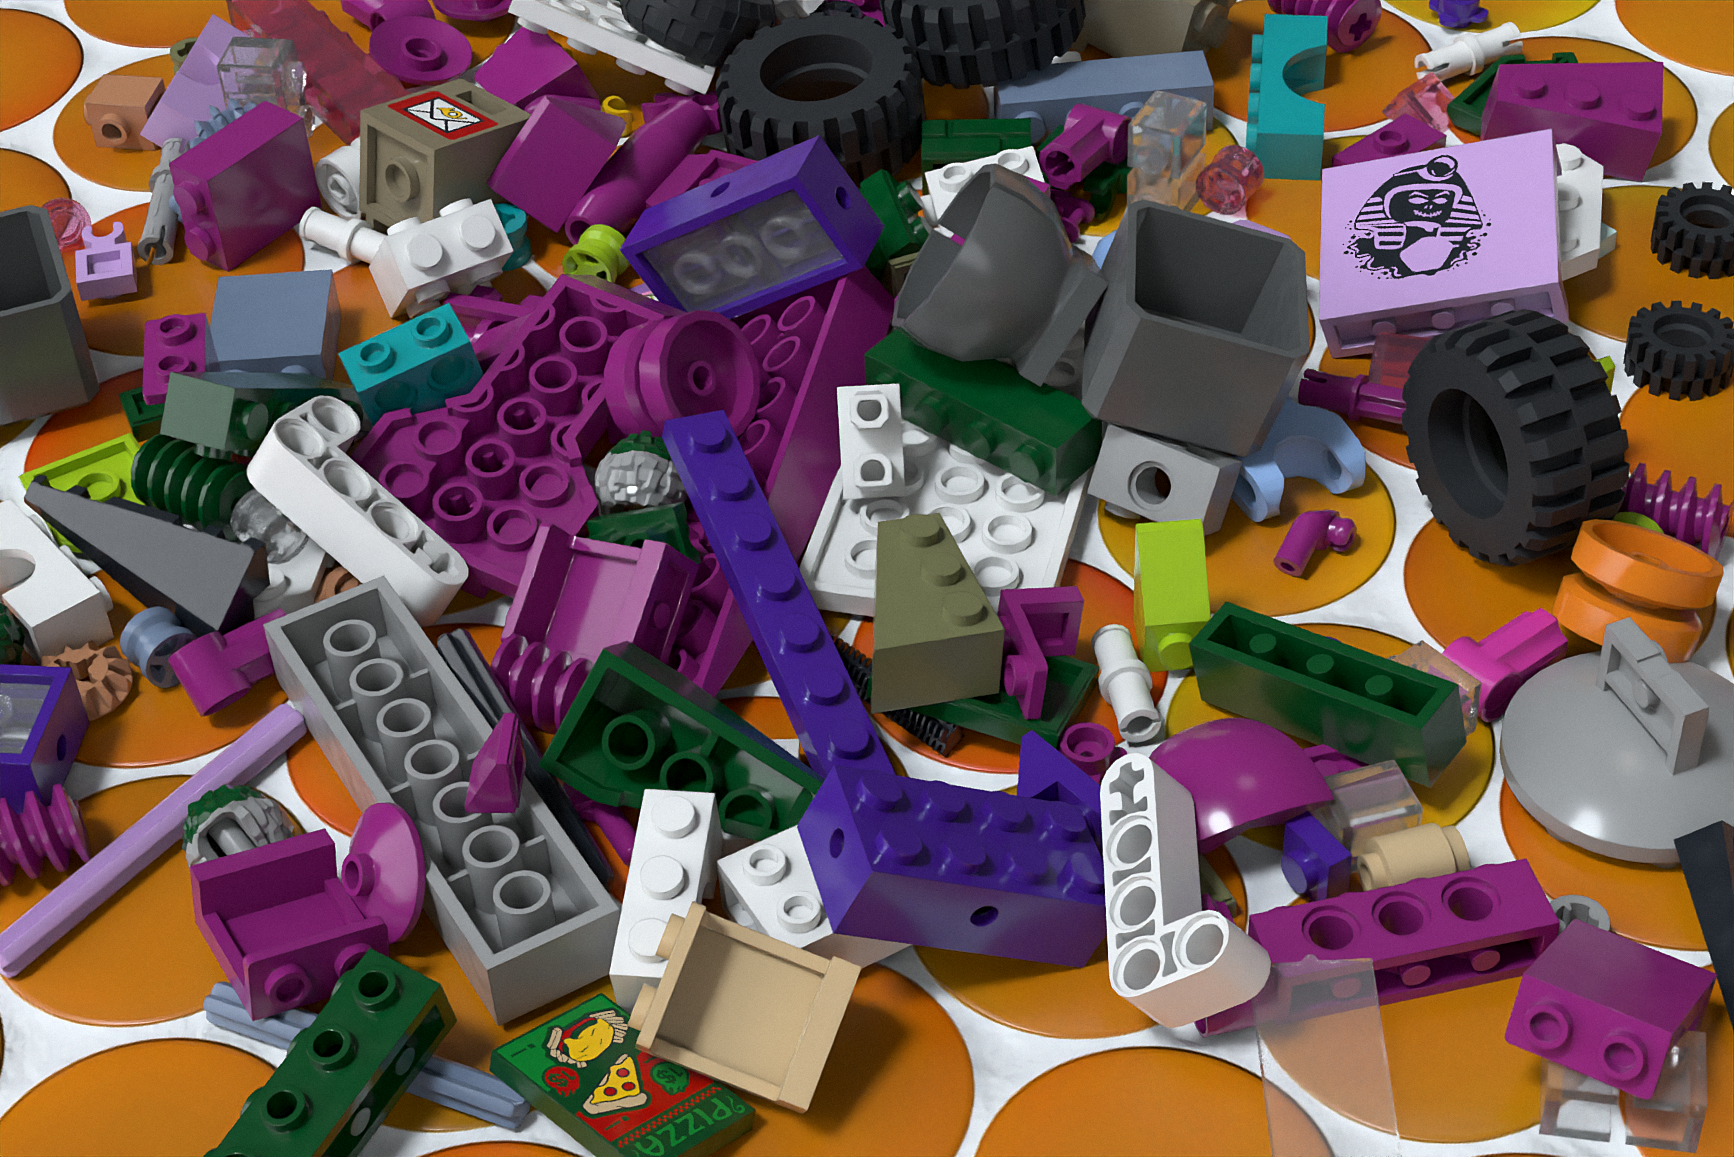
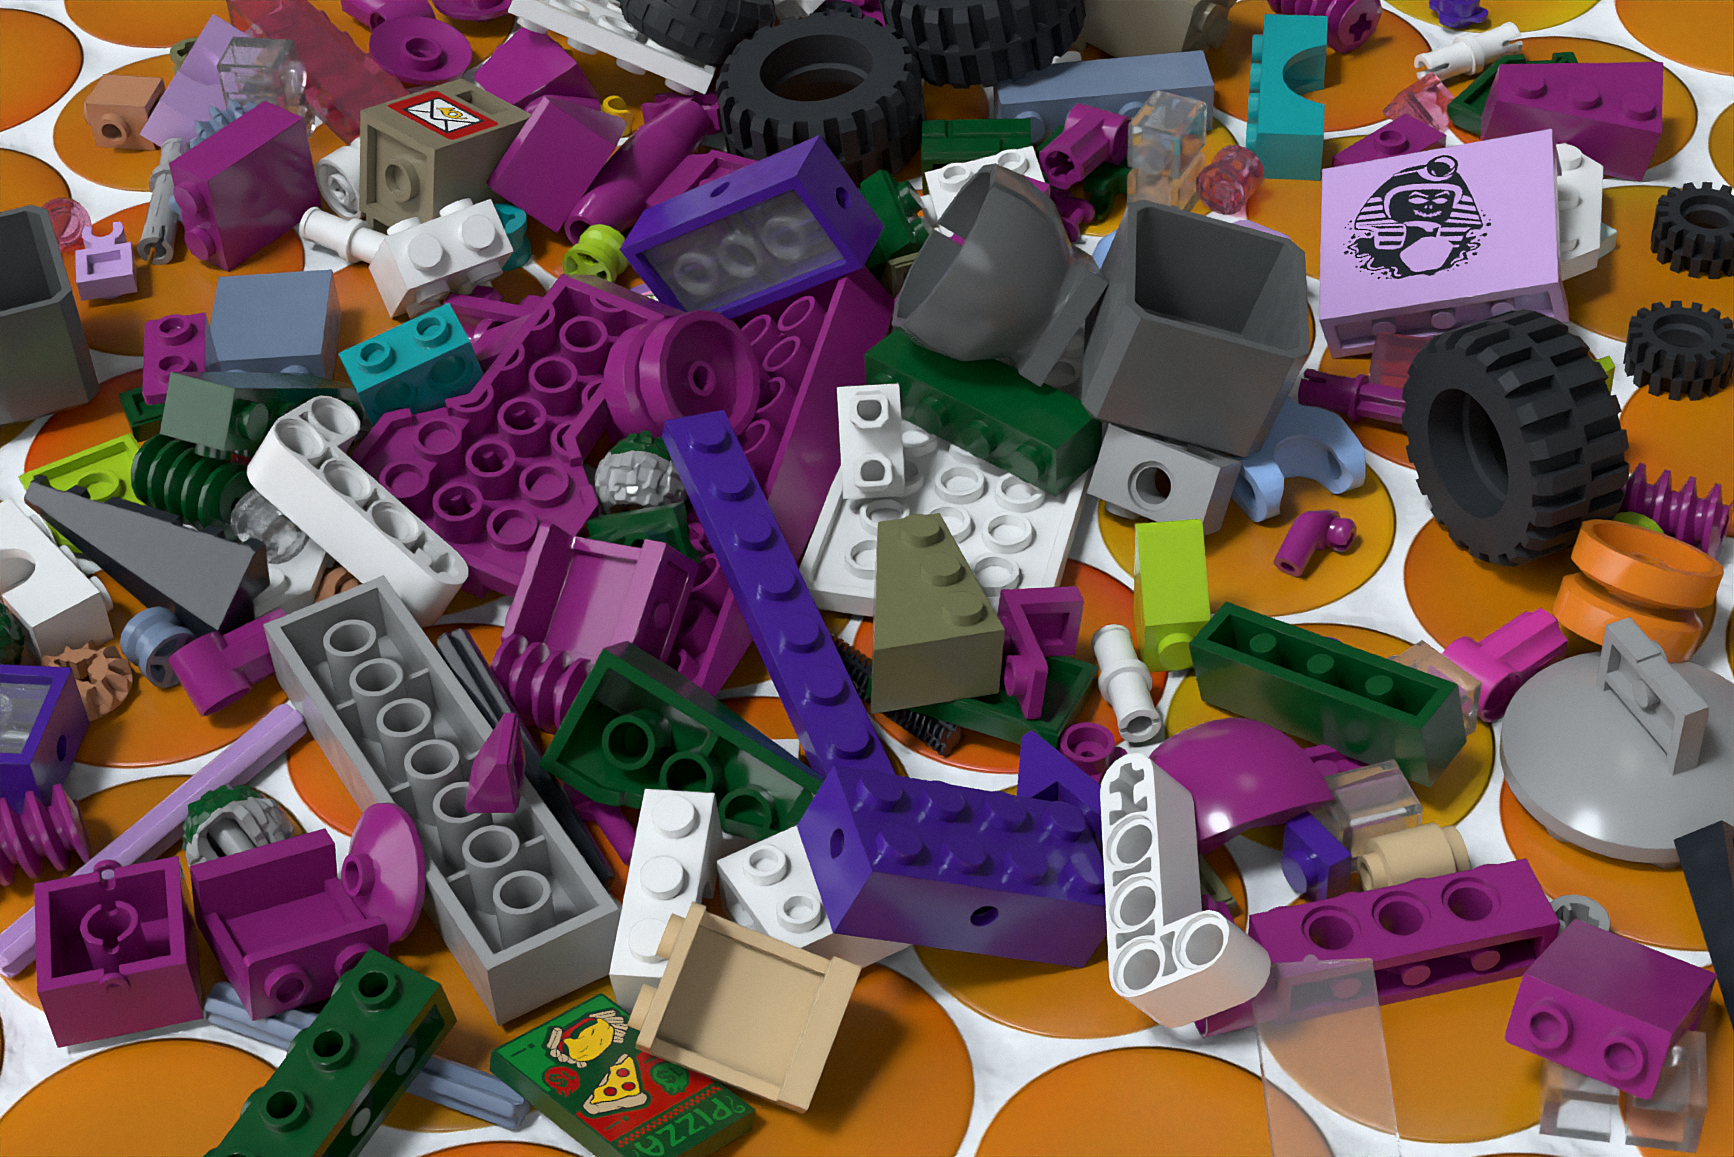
none -> magenta brick [34,856,204,1048]

